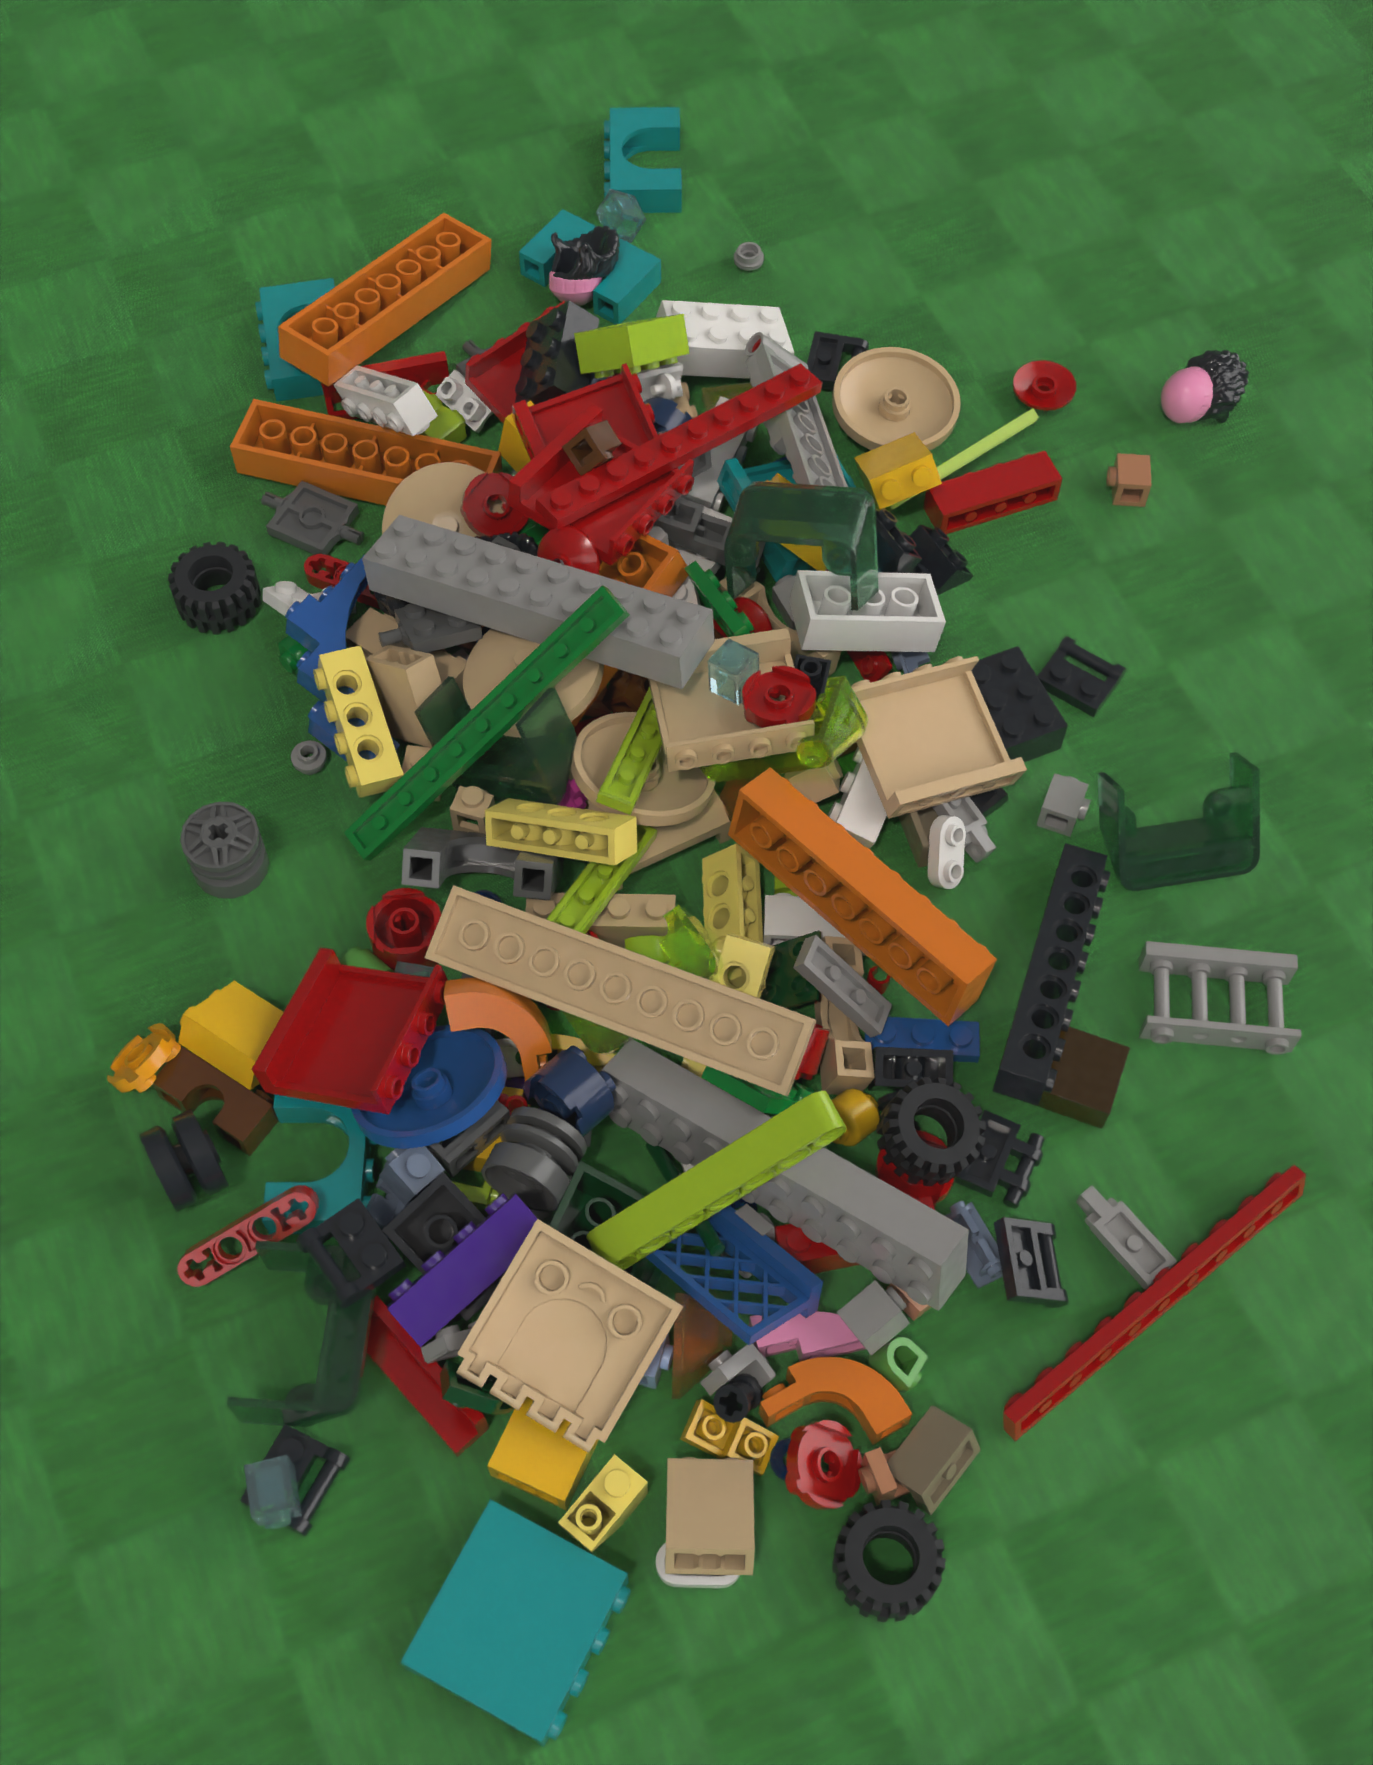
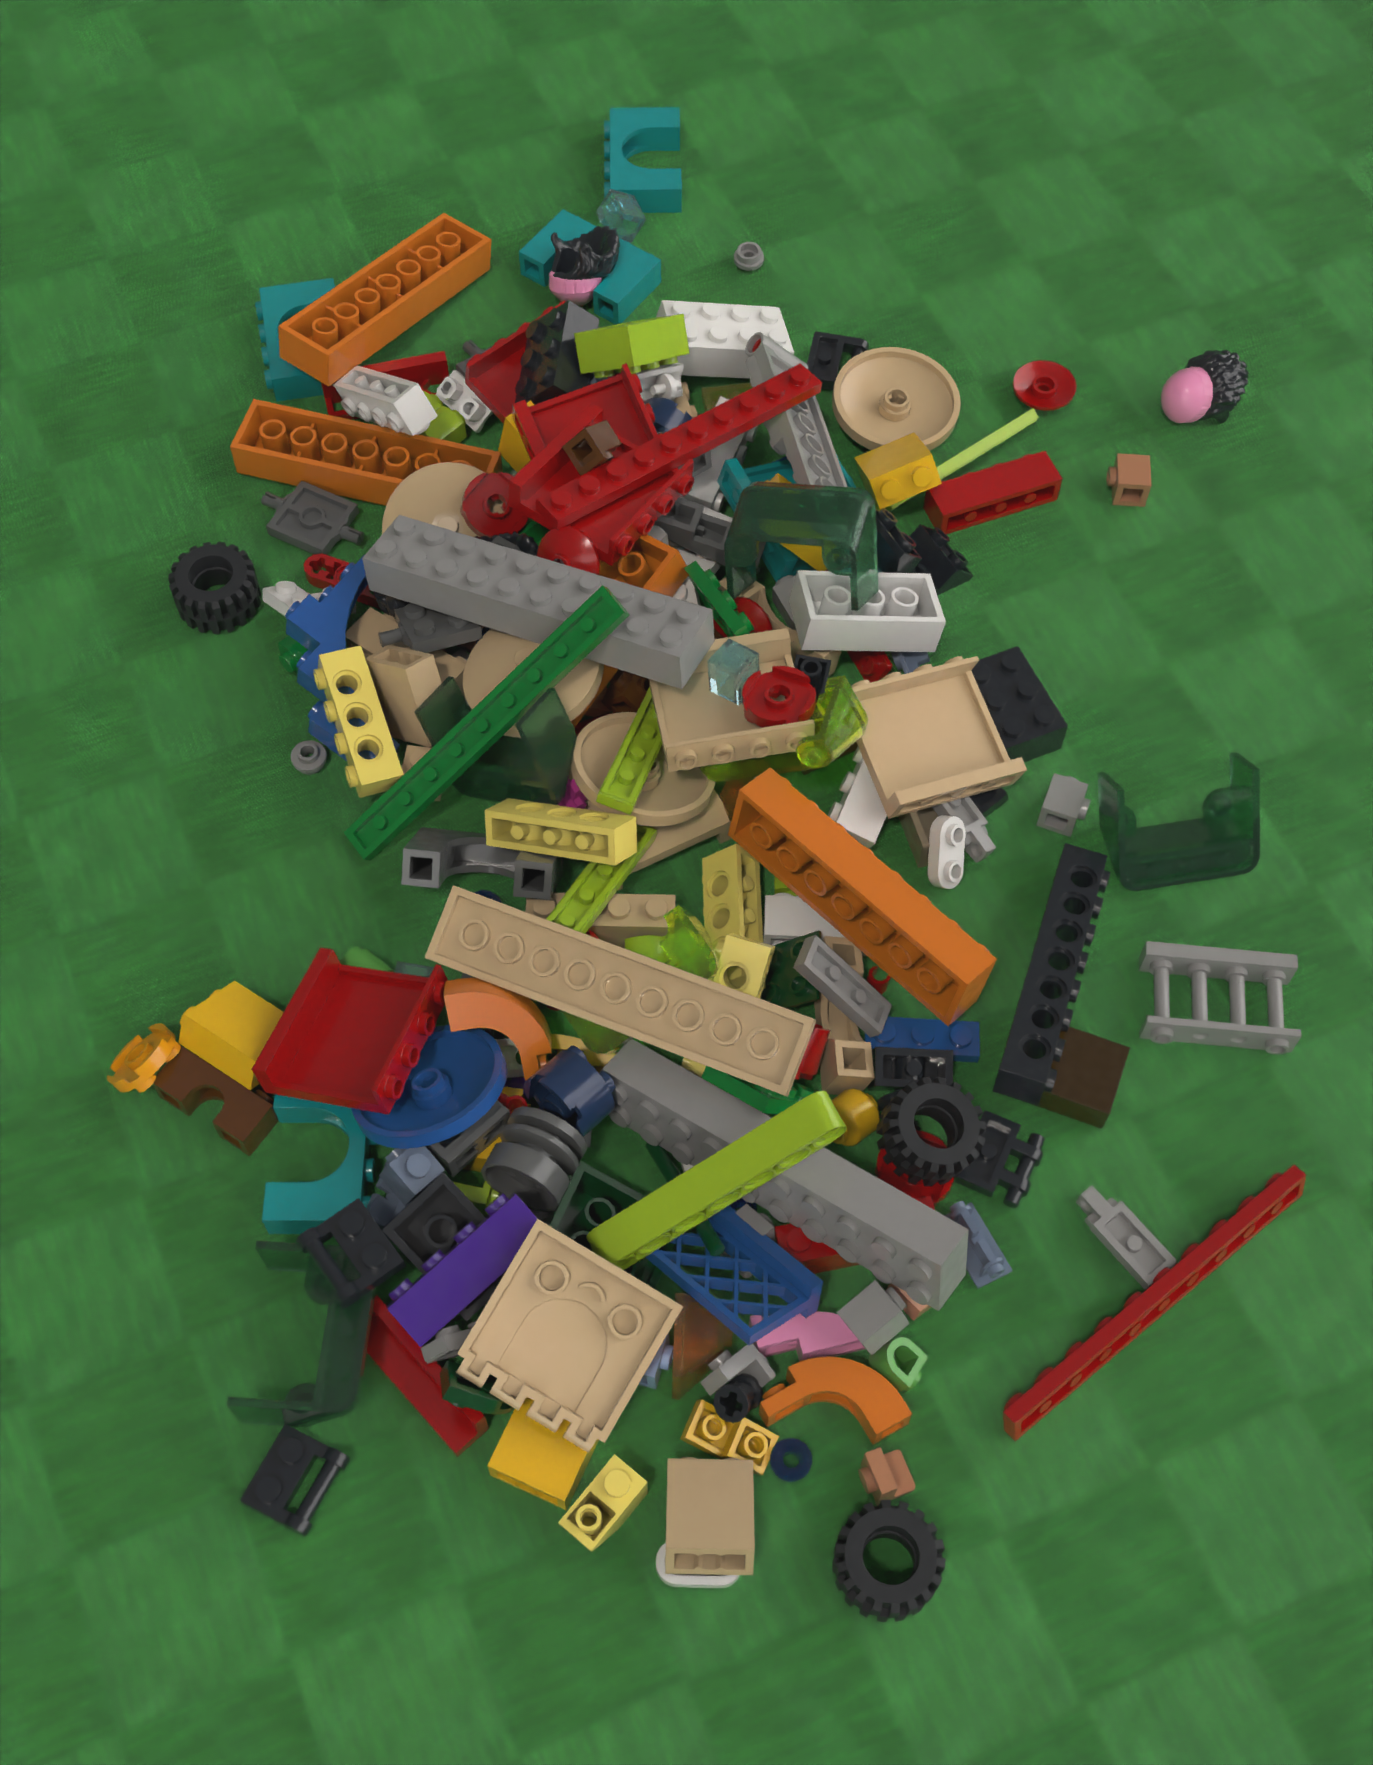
black wheel [139,1109,229,1212] -> none
red beam [177,1185,319,1287] -> none
dark grey wheel [180,802,269,899] -> none
clear light blue brick [244,1455,302,1529] -> none
red brick [366,888,441,975] -> none
teal panel [400,1499,632,1747] -> none
tan brick [449,786,495,834] -> none
tan brick [784,748,843,803] -> none
red plate [785,1420,862,1510] -> none
dark tan panel [887,1406,981,1515] -> none
black plate [994,1217,1069,1308] -> none
black plate [1037,636,1127,717] -> none

